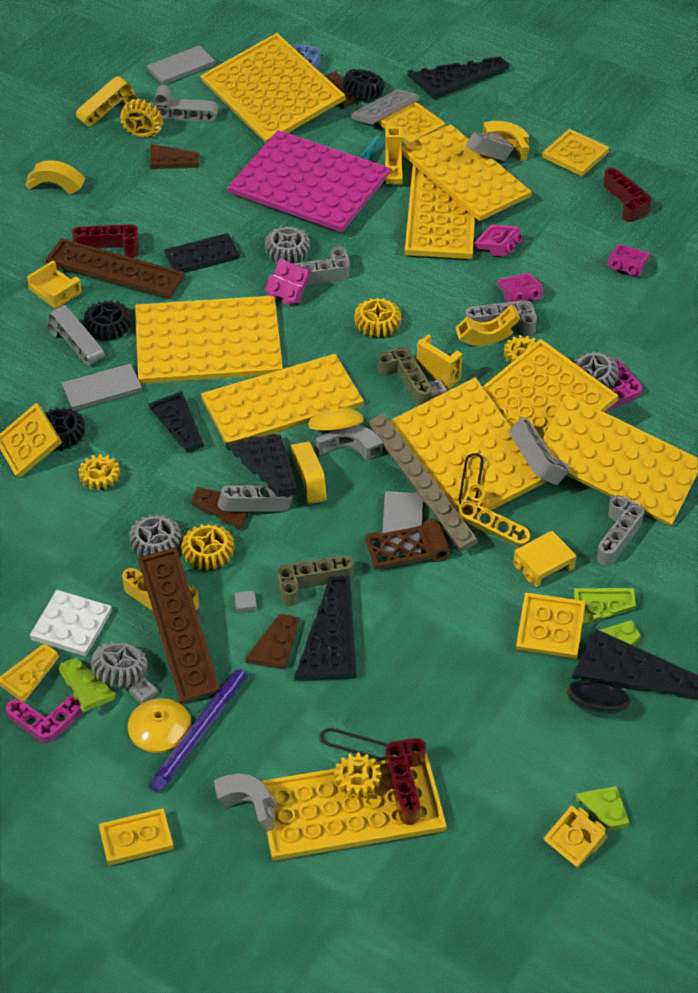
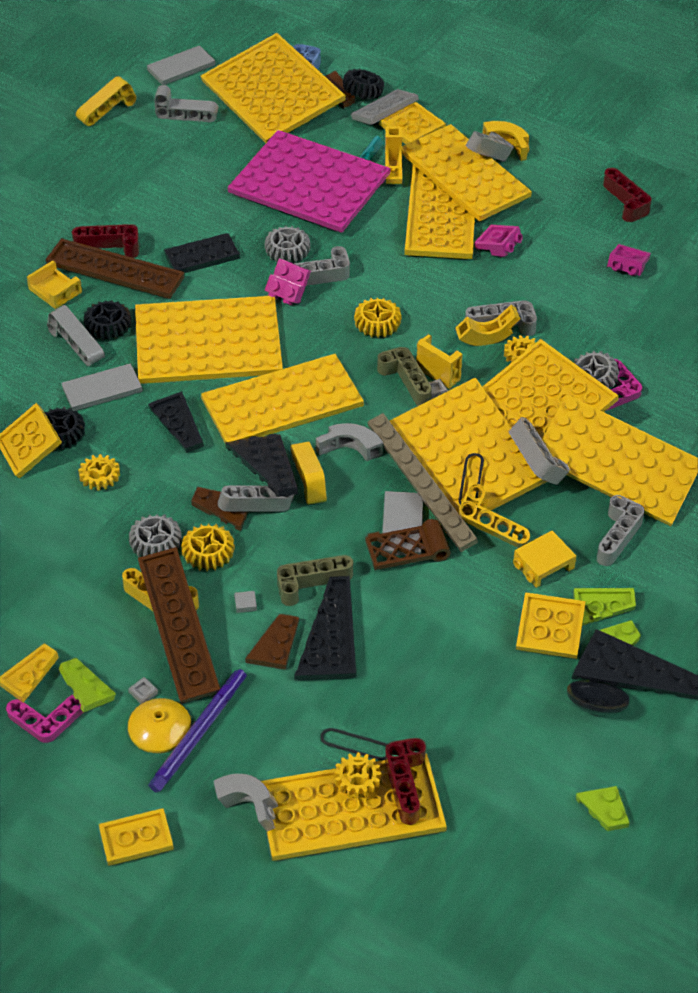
yellow arch [25,160,85,195] -> none
white plate [30,590,112,657] -> none
light grey gear [91,642,148,688] -> none
yellow gear [120,98,163,138] -> none
reddish brown wing [150,144,199,169] -> none
yellow dish [308,404,364,430] -> none
black wing [407,56,509,99] -> none
dark pink plate [497,273,543,302] -> none
yellow plate [542,129,609,176] -> none
yellow plate [543,805,608,869] -> none

